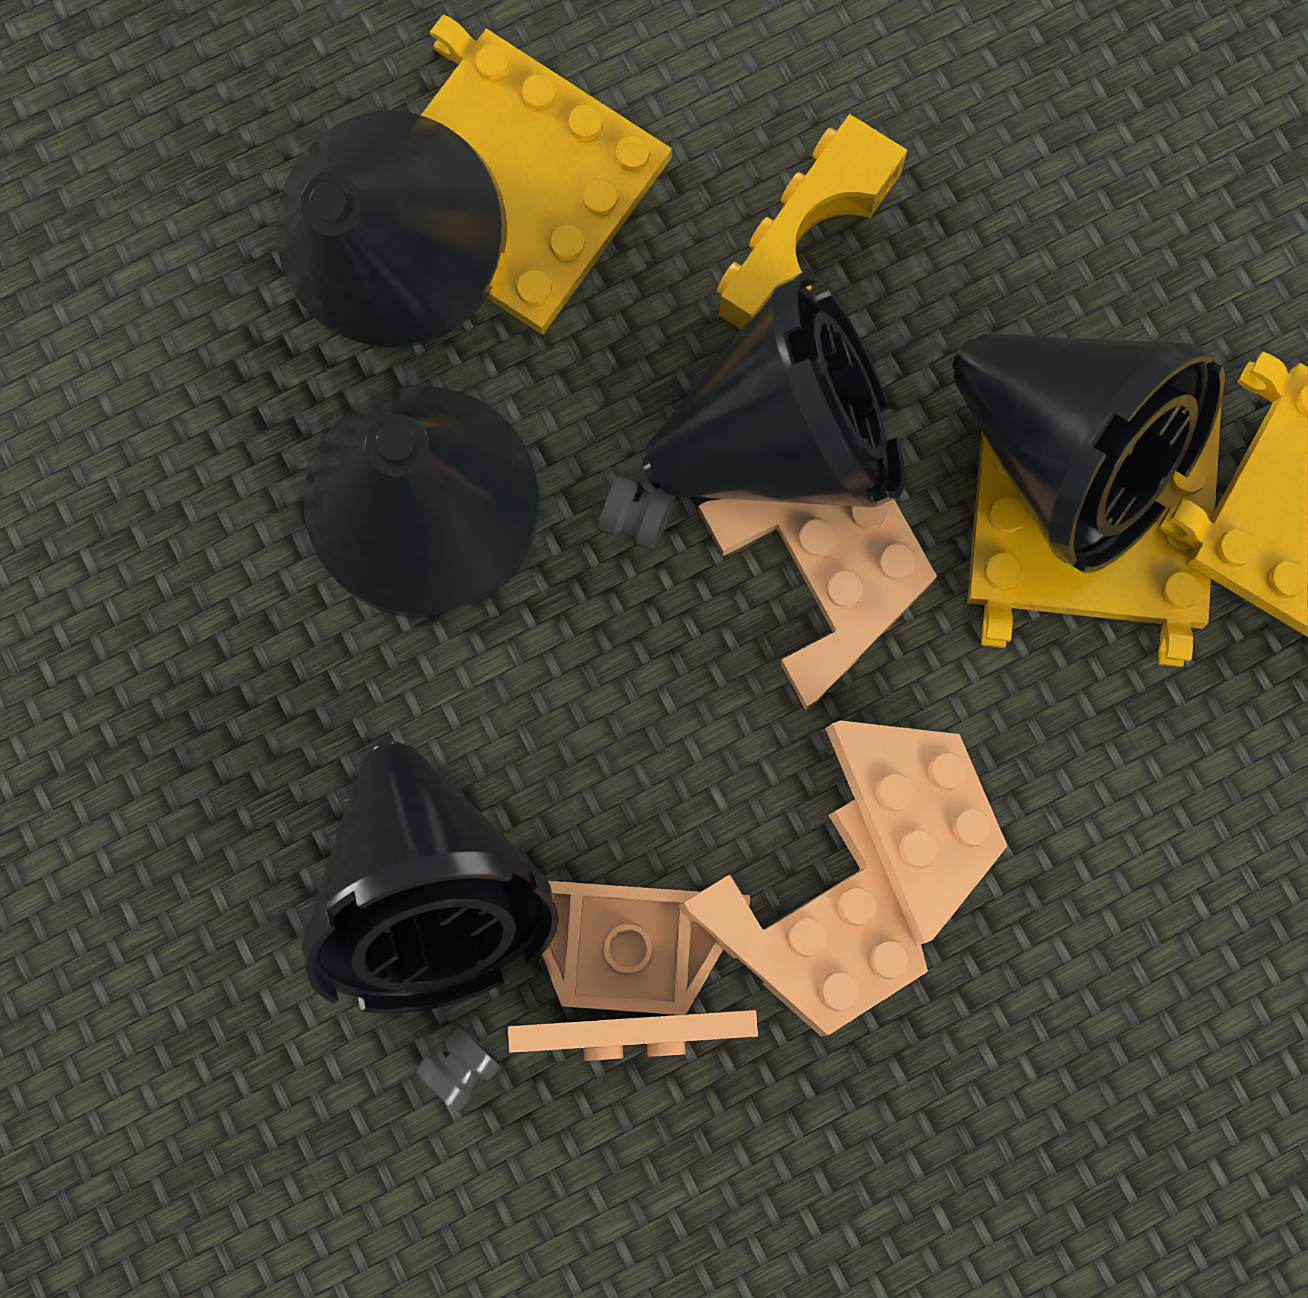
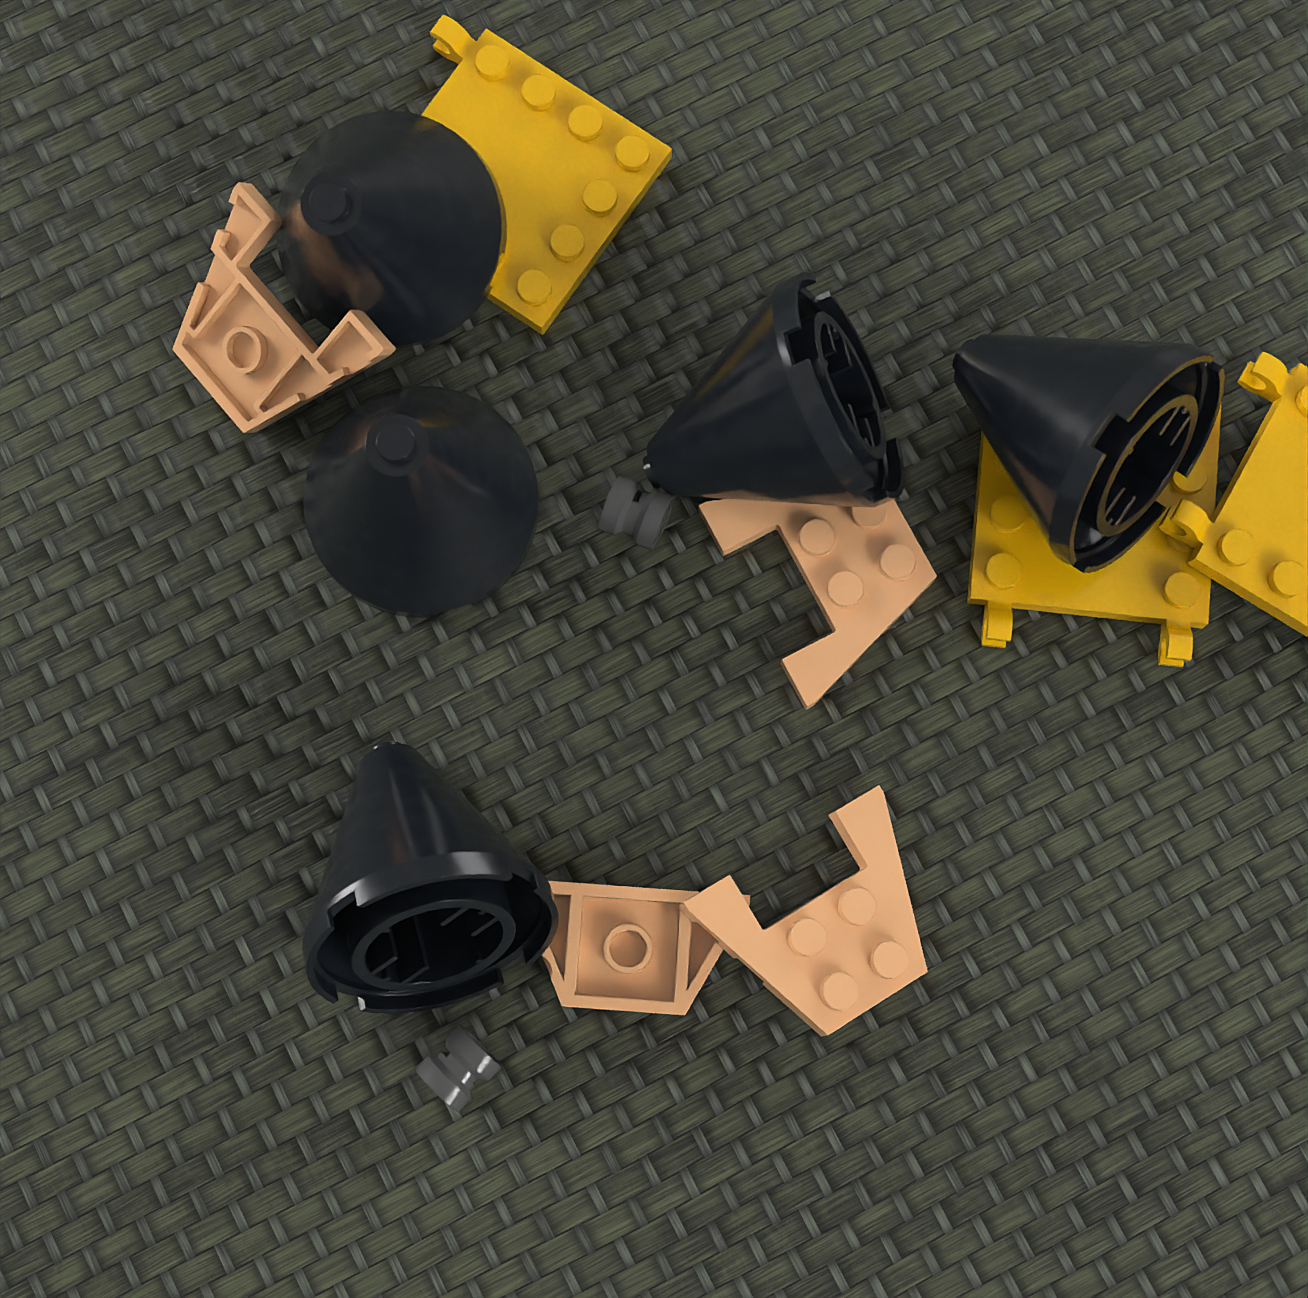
light nougat wing [508,1010,758,1061] -> none
yellow arch [717,114,907,329] -> none
light nougat wing [825,720,1007,946] -> none
none -> light nougat wing [172,182,396,433]

